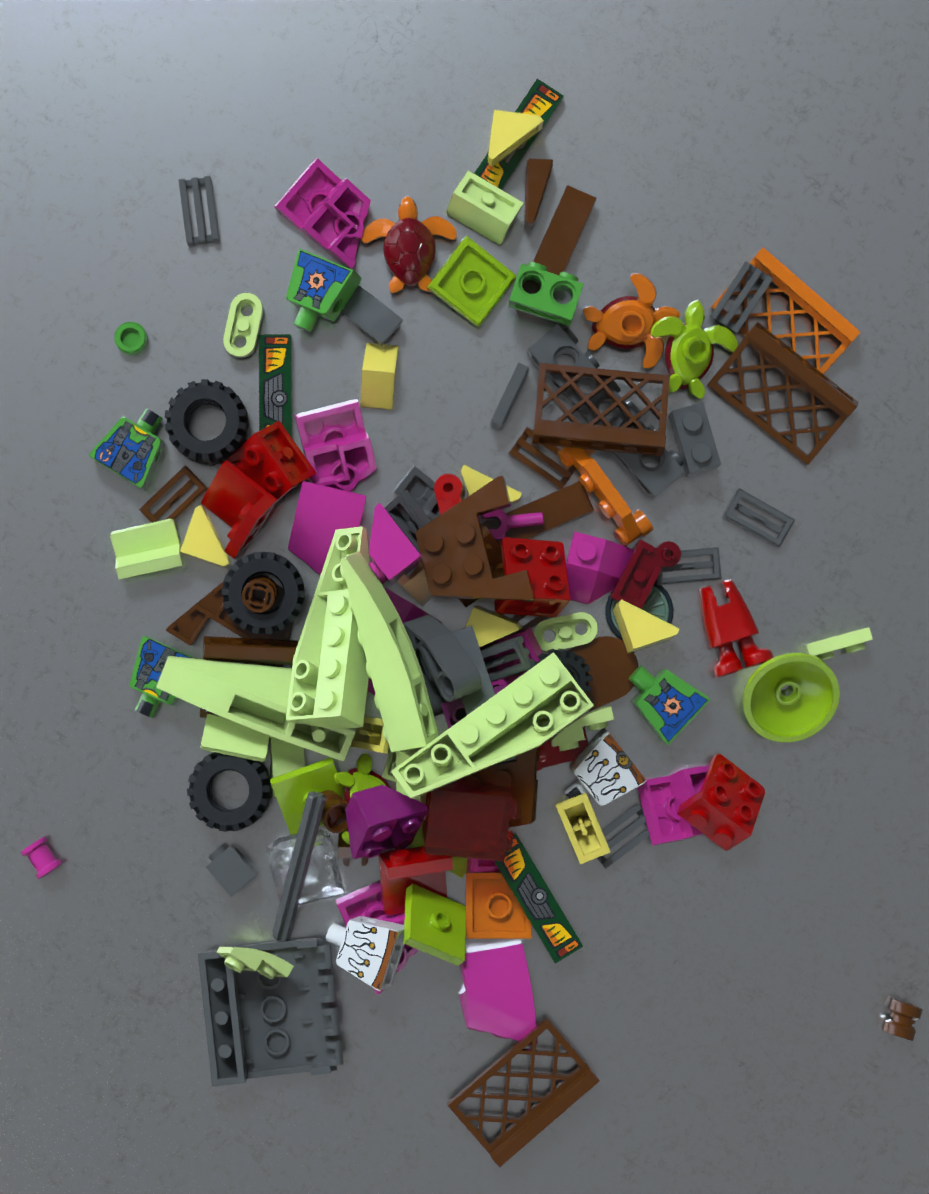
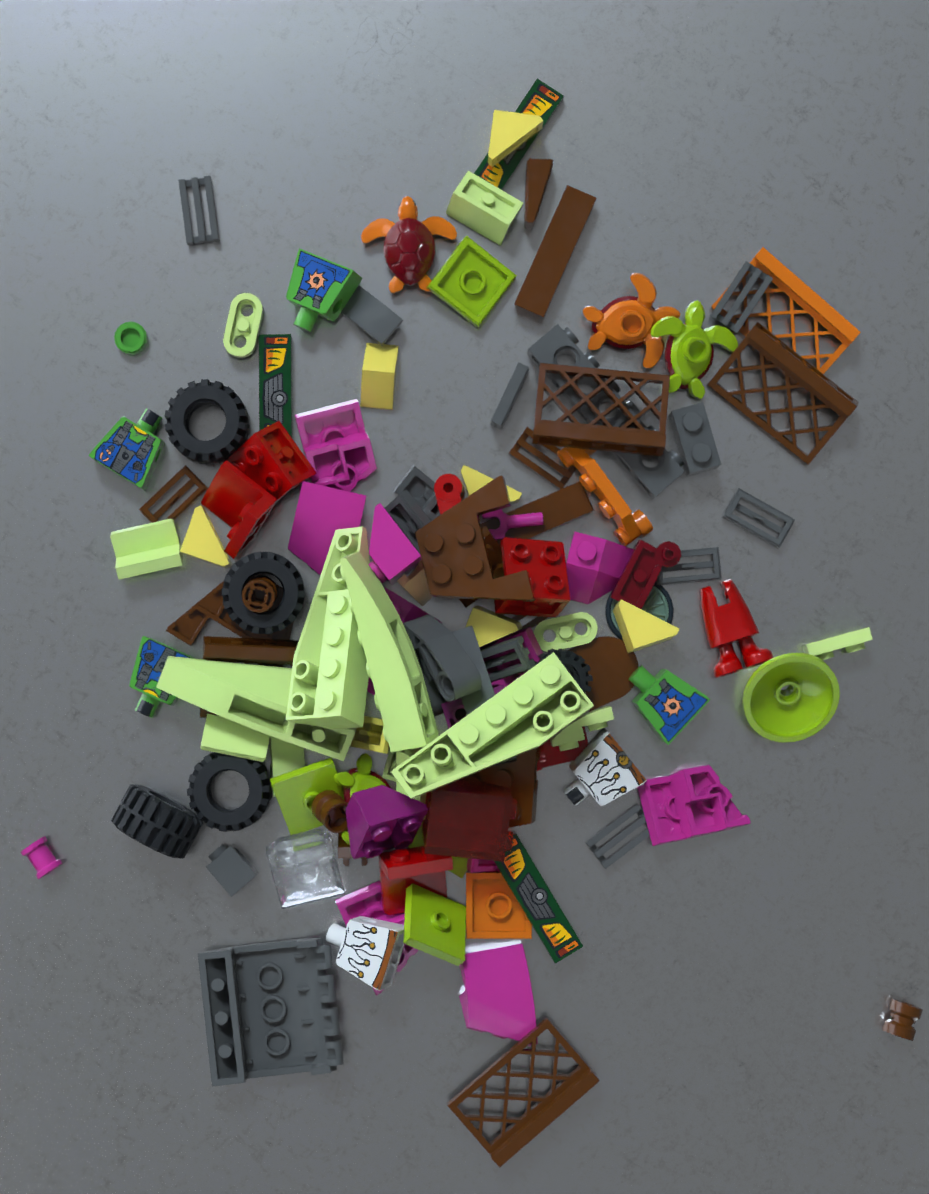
yellowish green slope [216,947,294,979] -> none
dark grey axle [273,791,326,941] -> none
dark pink slope [274,158,371,269] -> none
bright green brick [508,262,584,327] -> none
light yellow slope [556,793,611,864] -> none
red bracket [677,754,765,851] -> none
none -> black tyre [111,784,203,859]

